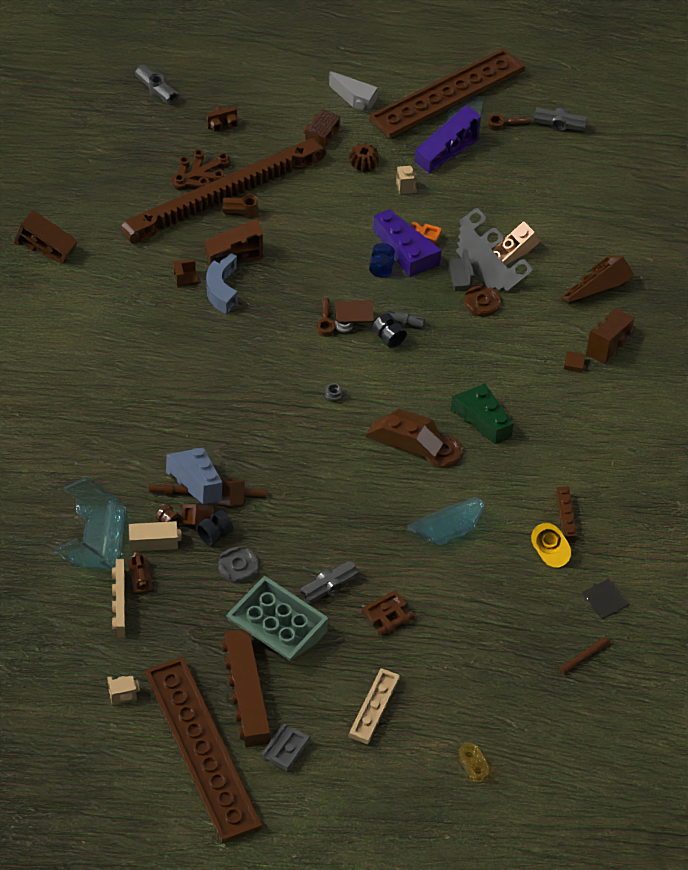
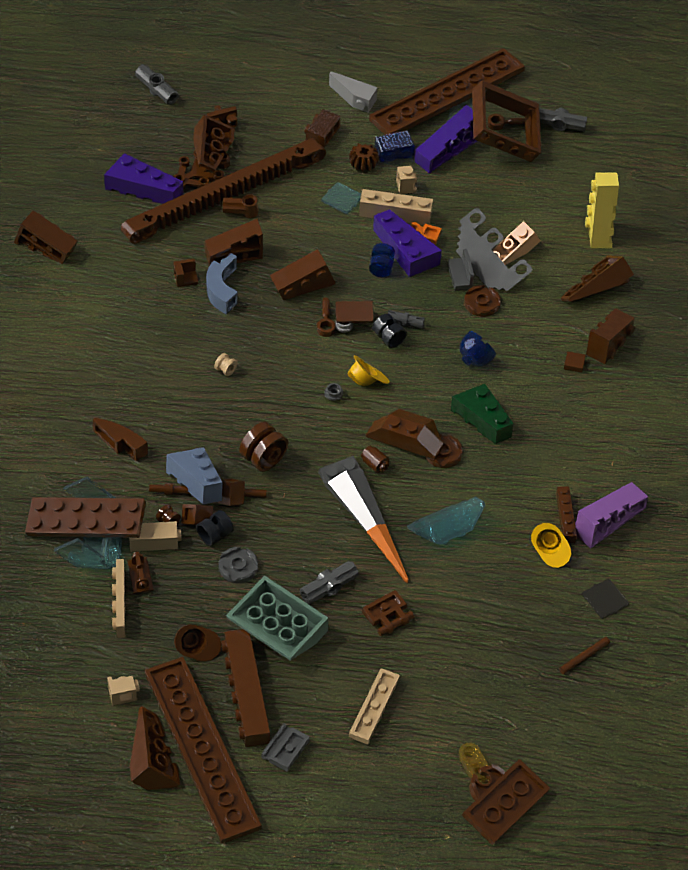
none -> reddish brown plate [25,497,146,538]
none -> reddish brown slope [93,418,148,462]
none -> dark purple wedge [104,153,183,204]
none -> reddish brown wedge [130,706,180,790]
none -> reddish brown piece [174,624,221,661]
none -> reddish brown wedge [193,115,235,172]
none -> tan wheel [214,353,238,376]
none -> reddish brown wheel [239,422,289,472]
none -> reddish brown wedge [270,249,336,300]
none -> dark grey plate [318,456,408,583]
none -> clear light blue piece [321,182,361,214]
none -> yellow piece [347,355,390,386]
none -> tan brick [359,189,433,226]
none -> reddish brown brick [361,446,389,473]
none -> clear blue brick [375,131,415,162]
none -> clear blue cylinder [459,331,496,367]
none -> reddish brown plate [462,759,550,845]
none -> reddish brown window [472,80,541,162]
none -> medium lavender wedge [575,482,648,549]
none -> light yellow wedge [585,173,619,248]

